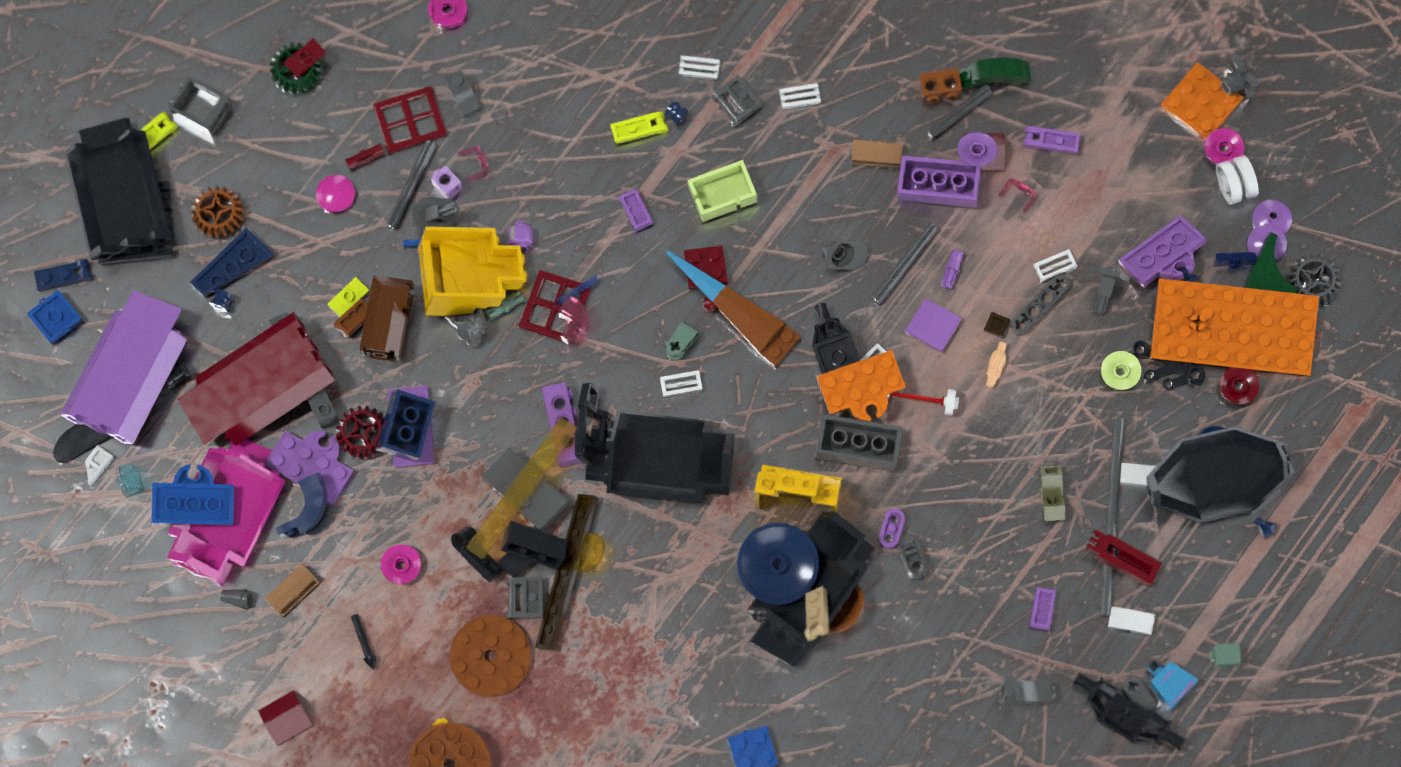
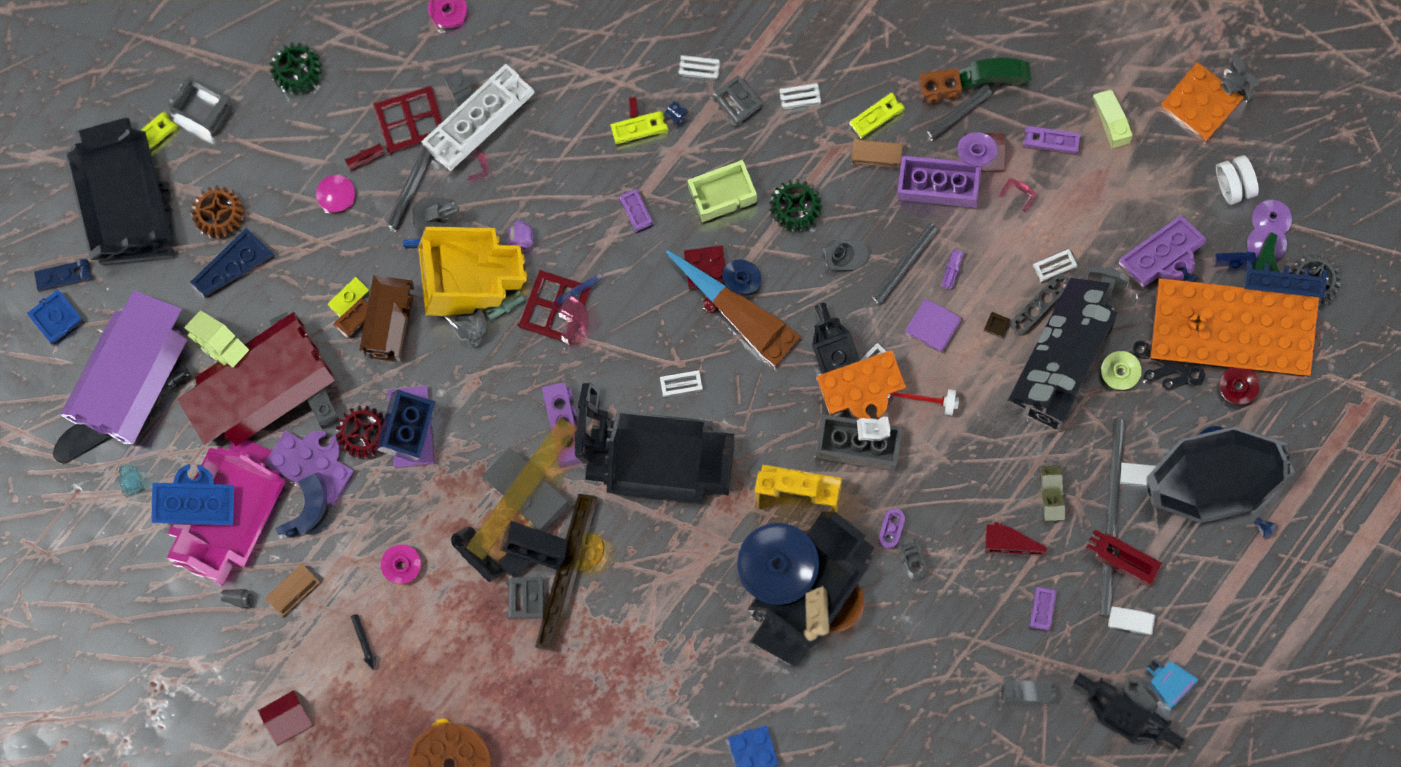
white tile [85,445,114,487] -> none
dark blue wheel [210,289,234,312] -> none
dark red plate [284,38,327,78] -> none
lavender brick [431,166,463,199] -> none
dark orange plate [449,615,531,697] -> none
sand green piece [666,321,700,361] -> none
light nougat piece [986,342,1007,388] -> none
dark pink dish [1205,128,1244,164] -> none
sand green brick [1209,643,1241,668] -> none
none -> yellowish green piece [184,310,249,367]
none -> white slope [422,64,535,171]
none -> dark red tile [628,97,638,117]
none -> dark blue dish [722,259,761,295]
none -> dark green gear [769,179,822,232]
none -> neon yellow plate [850,93,905,139]
none -> white bracket [857,417,890,441]
none -> dark red slope [985,522,1047,556]
none -> black panel [1007,278,1118,432]
none -> yellowish green slope [1093,89,1133,149]
none -> dark blue hinge [1243,261,1327,298]

